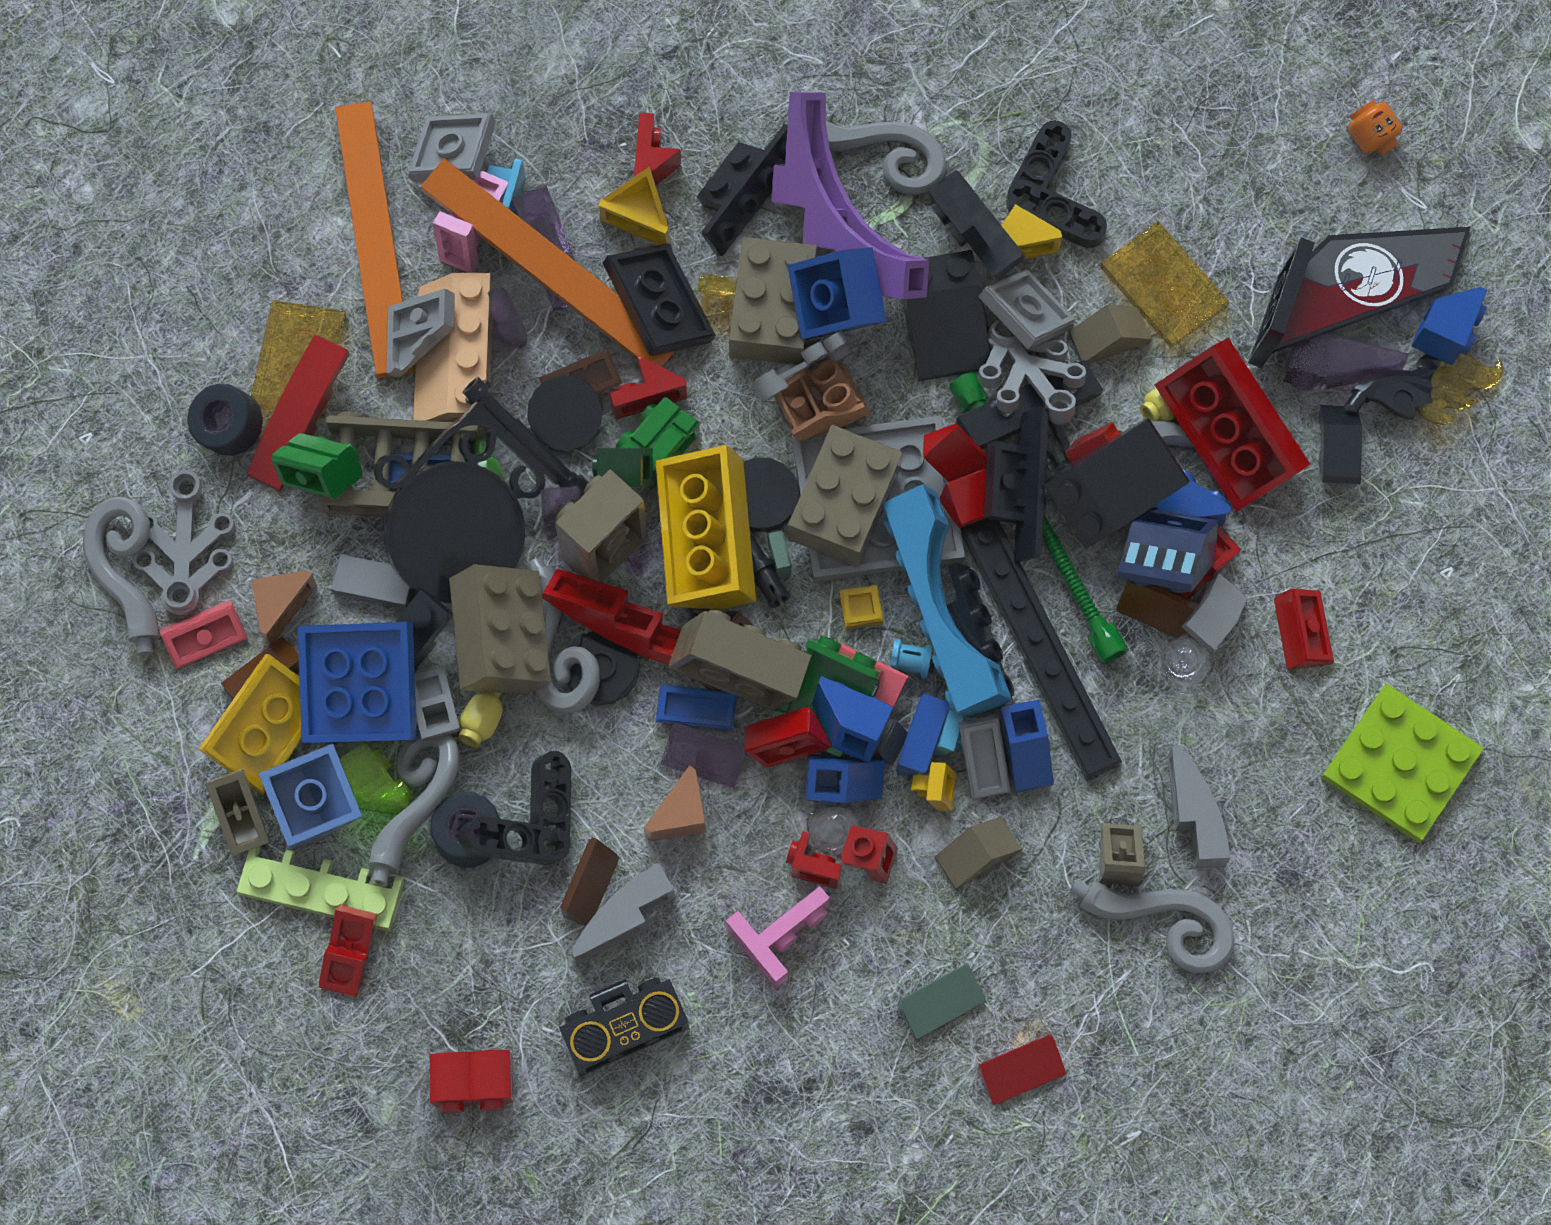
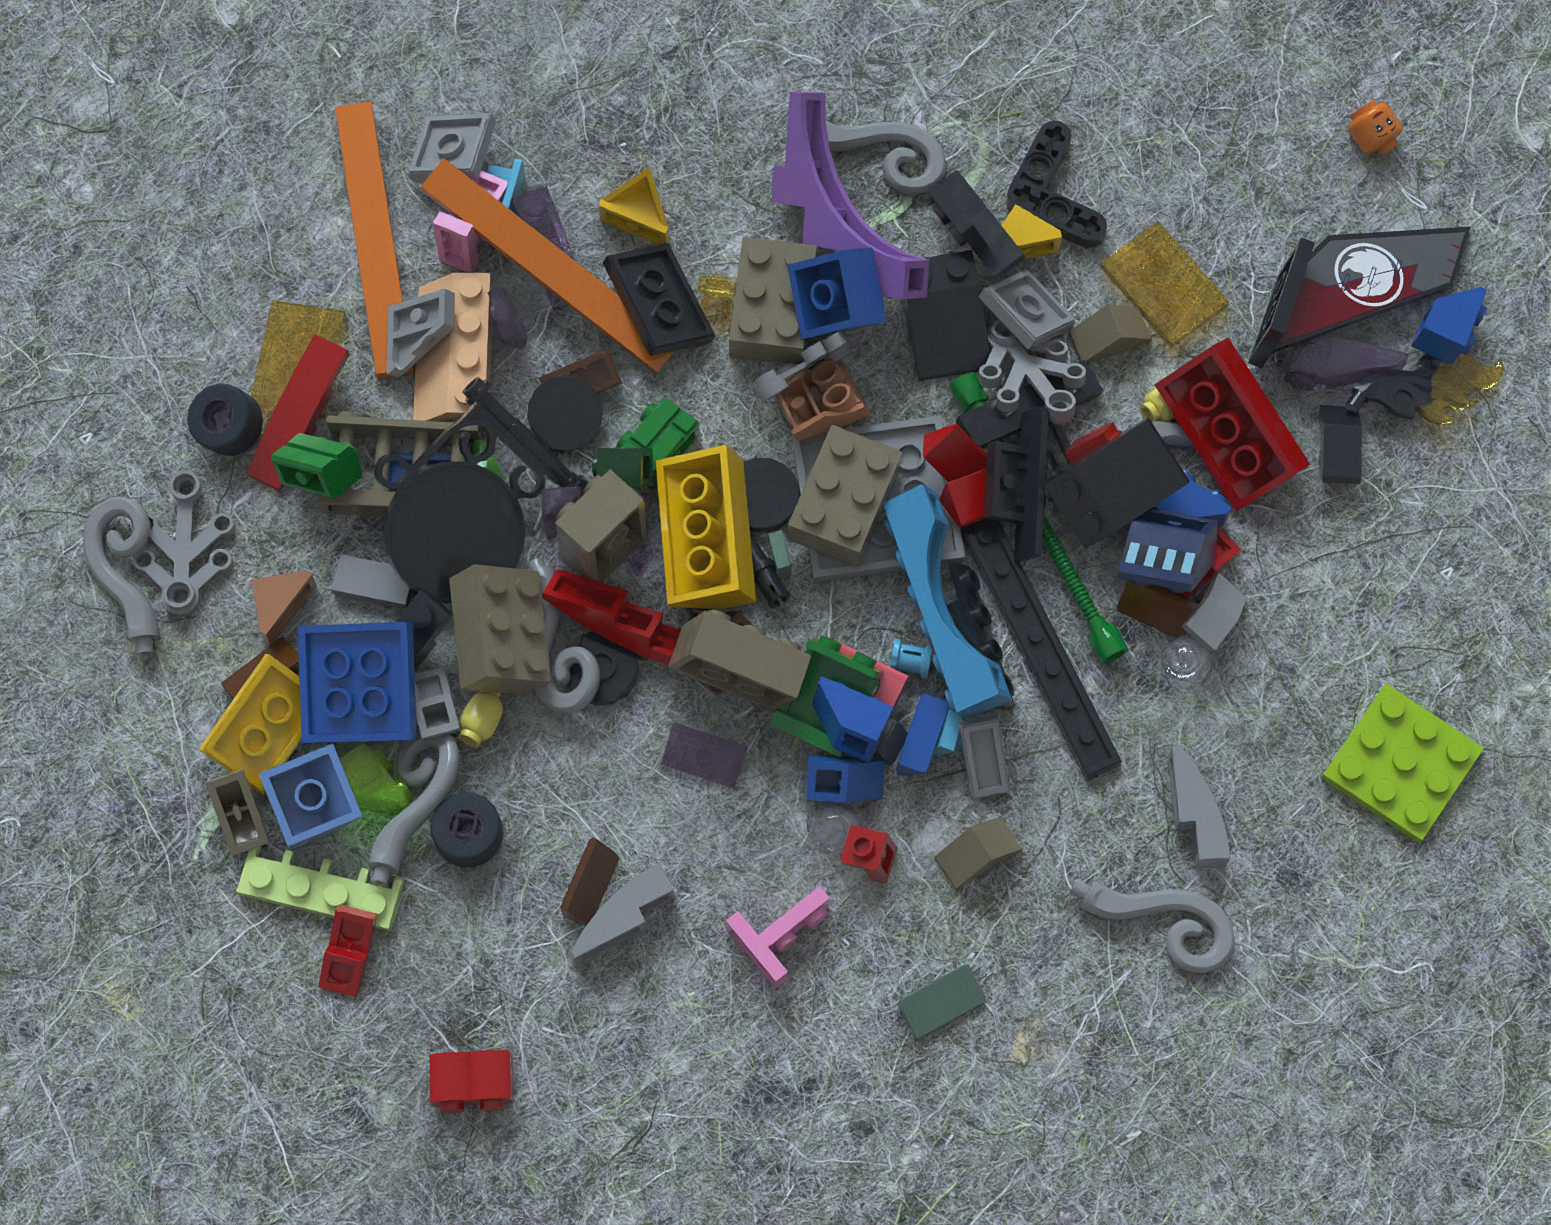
coral slope [160,600,248,669] -> none
black beam [459,751,571,865] -> none
black piece [559,977,690,1077] -> none
red slope [610,356,687,420] -> none
red slope [634,113,681,186] -> none
nougat slope [644,765,706,841] -> none
blue tile [656,684,737,731] -> none
black bracket [696,124,788,256] -> none
red slope [744,707,831,768] -> none
red bracket [786,831,842,890] -> none
yellow tile [839,585,883,630] -> none
yellow tile [911,762,957,811] -> none
red slope [977,1034,1067,1106] -> none
blue slope [998,700,1054,793] -> none
dark tan slope [1099,823,1145,886] -> none
red slope [1274,589,1334,669] -> none

